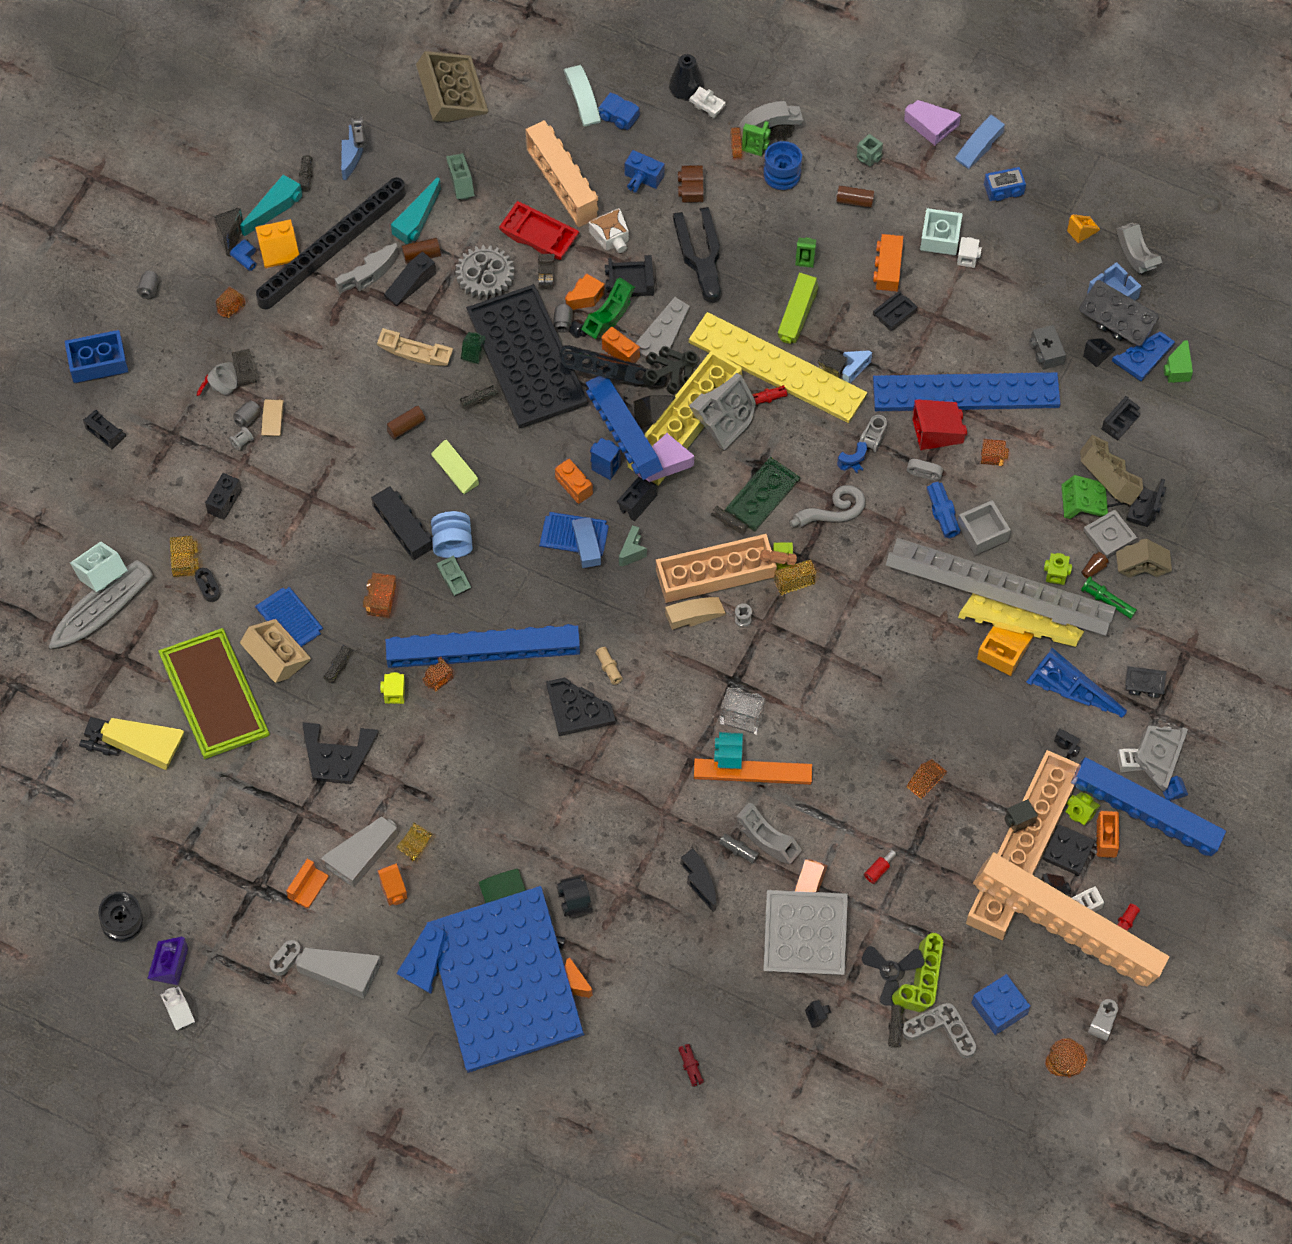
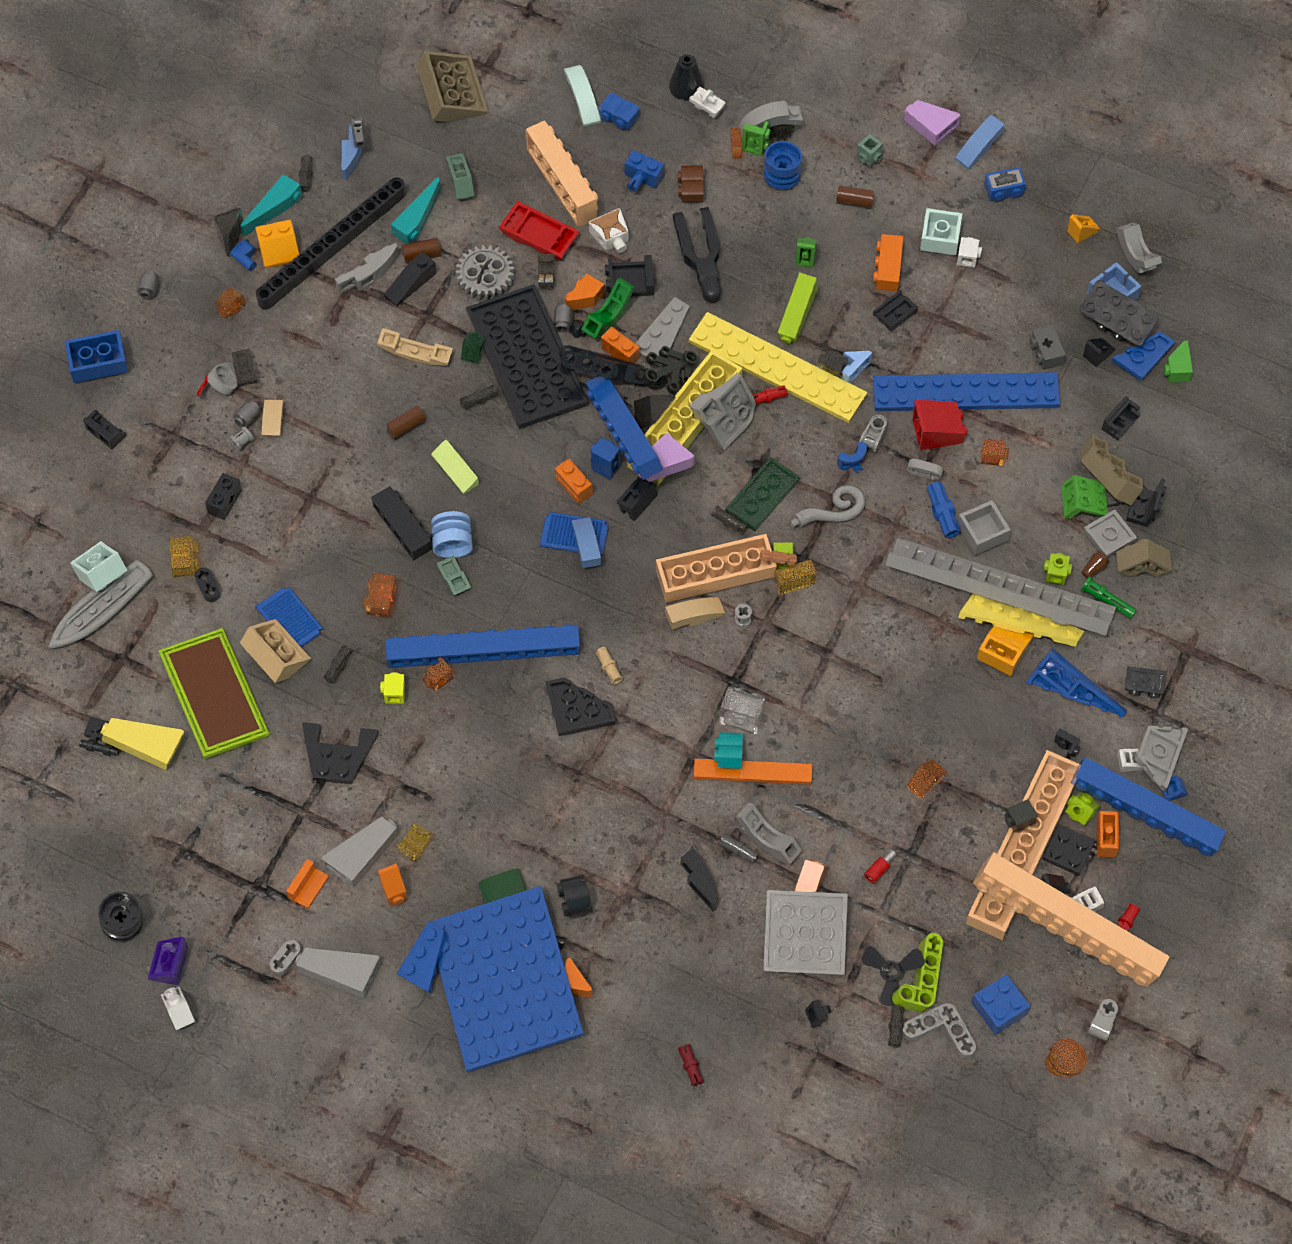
sand green slope [619,525,647,567] -> none

